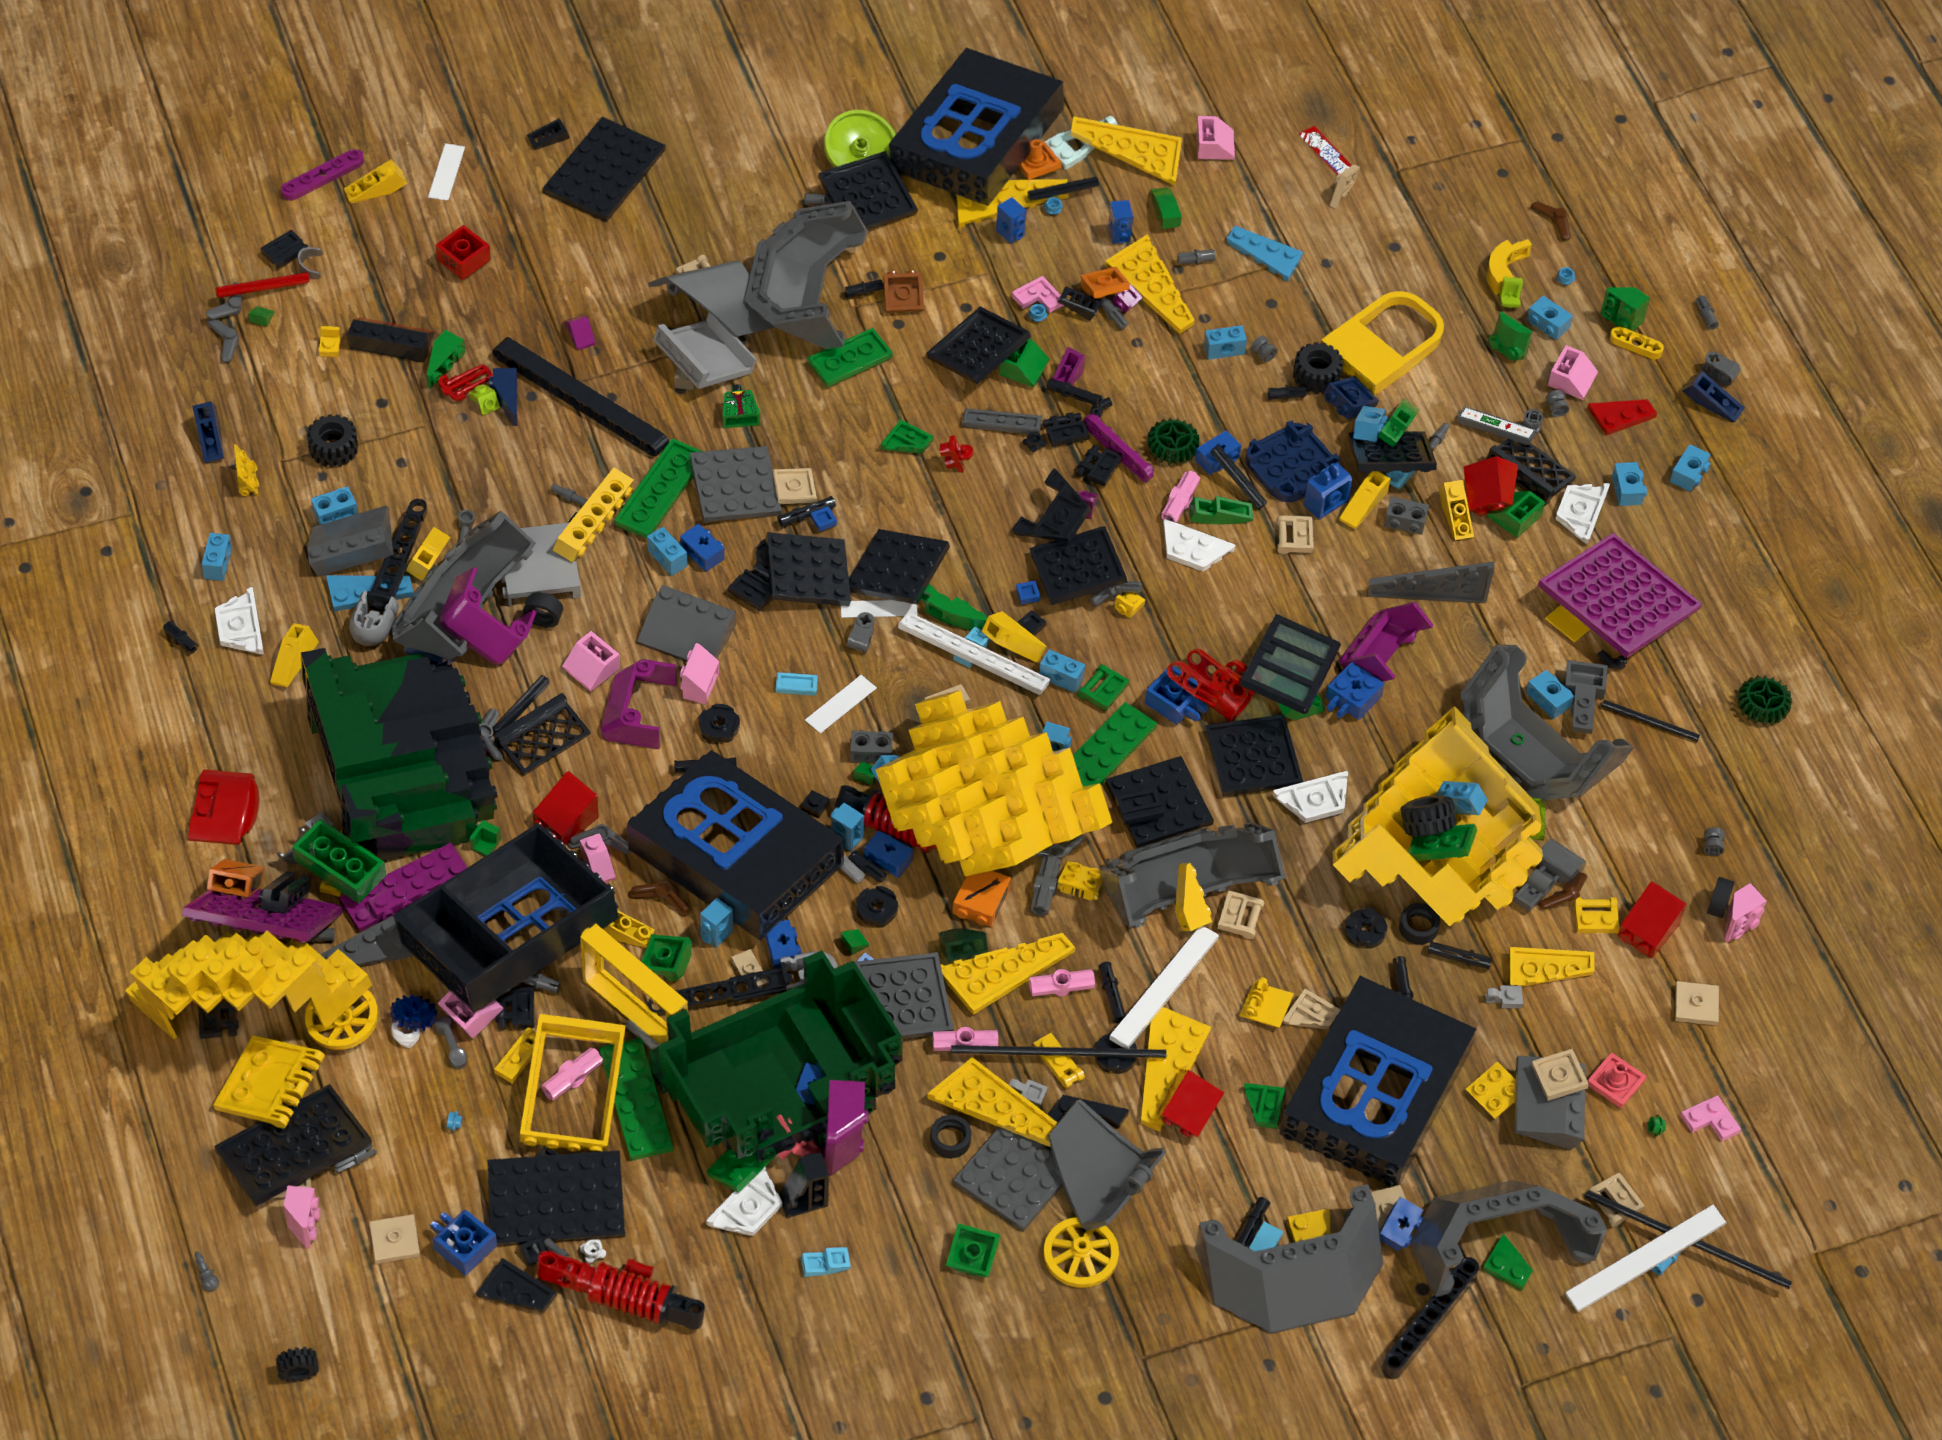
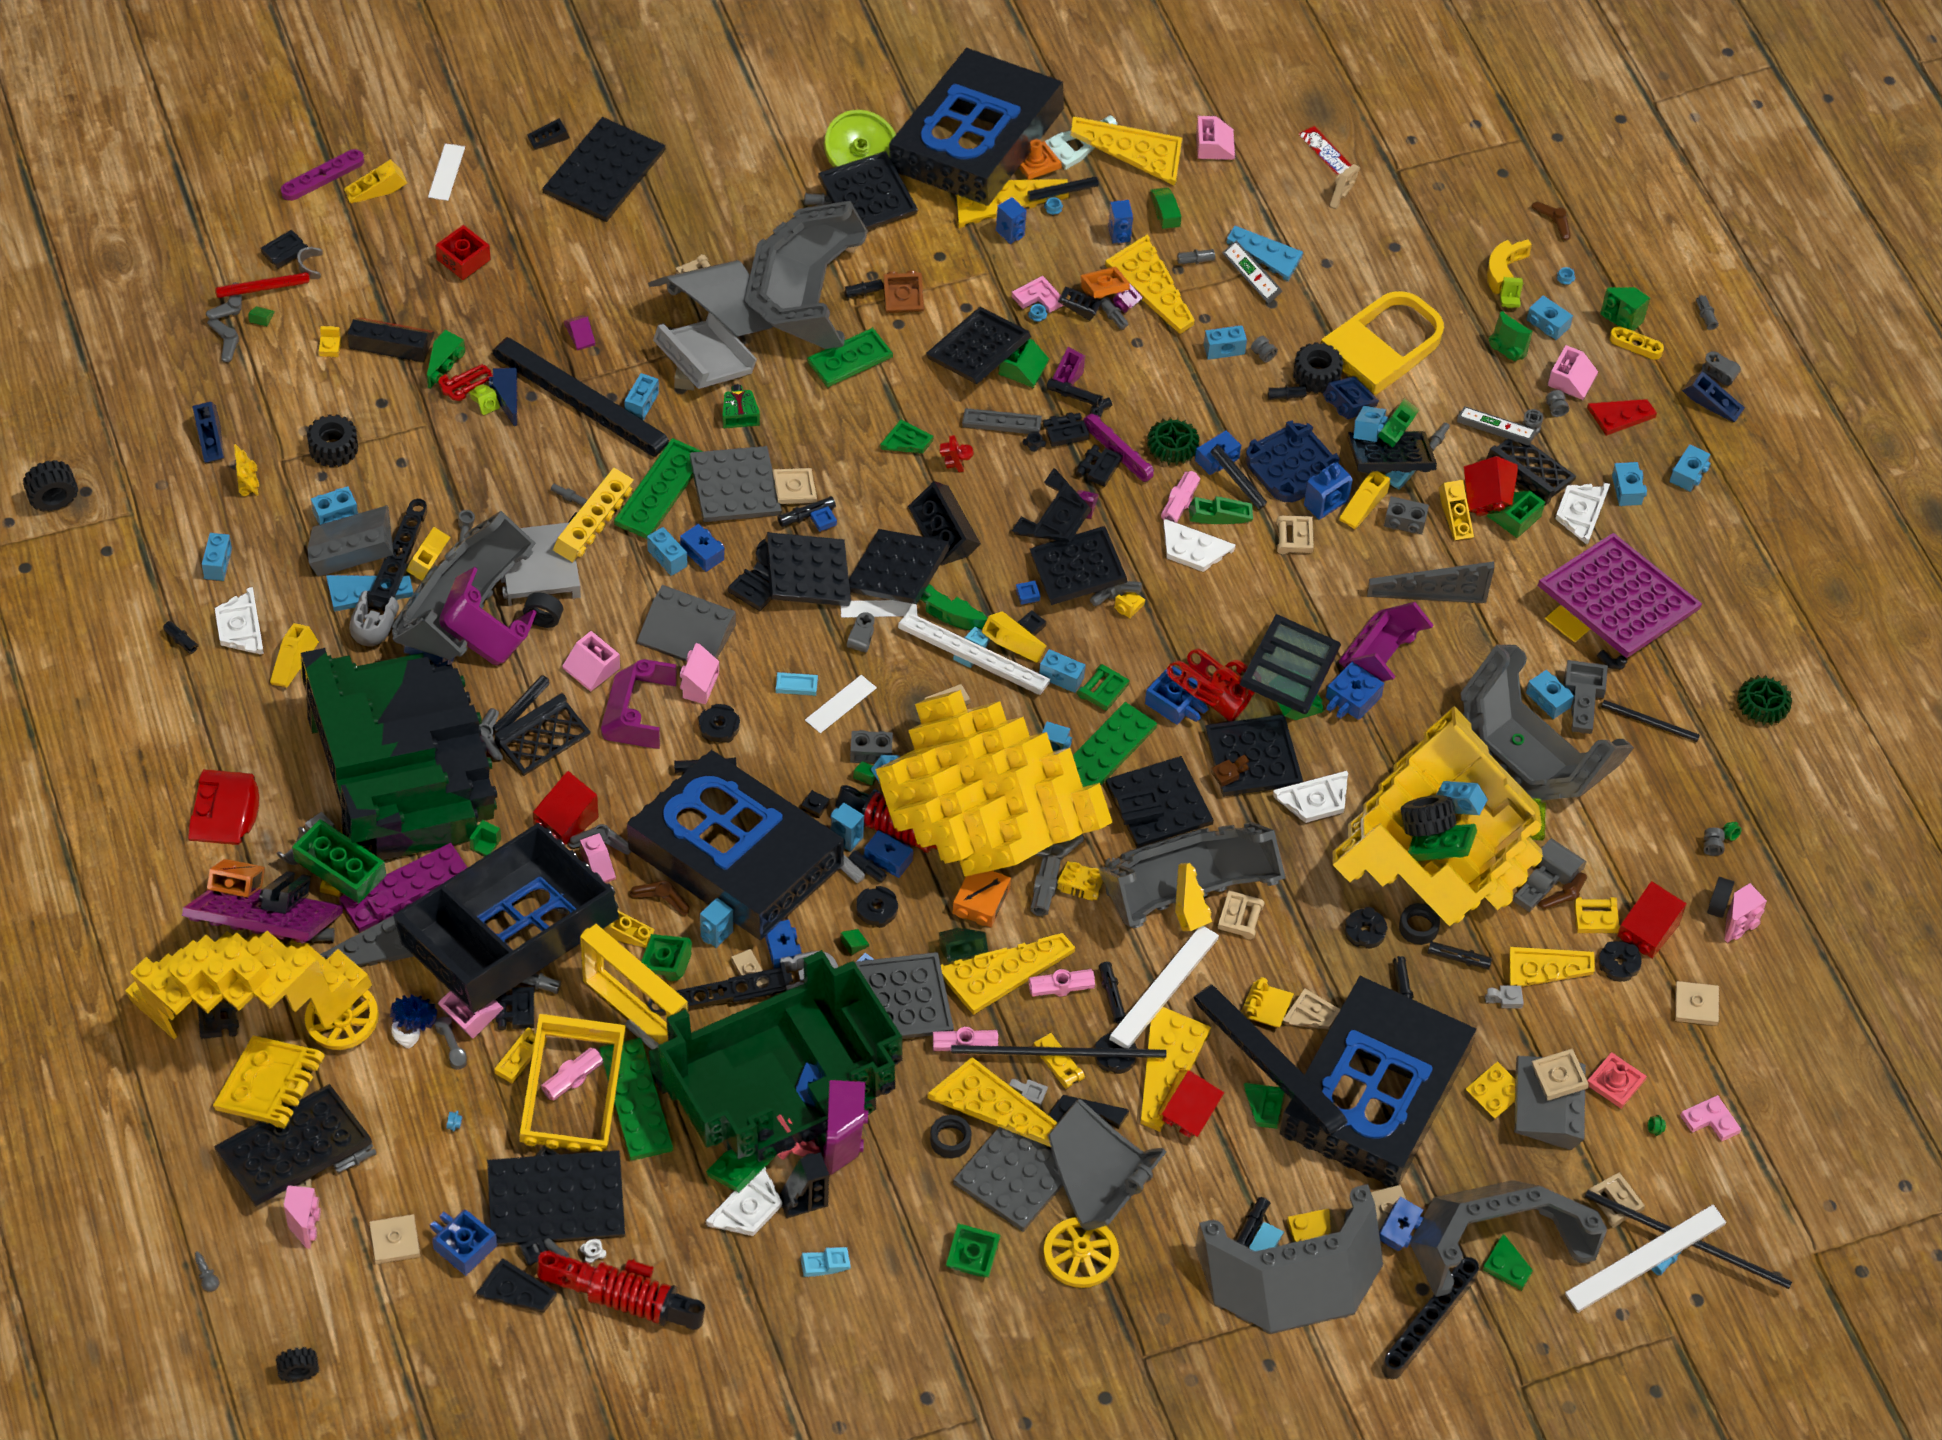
none -> black tyre [23,460,78,512]
none -> dark azure brick [625,373,659,421]
none -> black slope [908,481,981,565]
none -> black beam [1193,984,1348,1136]
none -> reddish brown plate [1211,755,1249,787]
none -> tile [1222,240,1283,304]
none -> black plate [1598,941,1642,982]
none -> green plate [1723,822,1742,841]

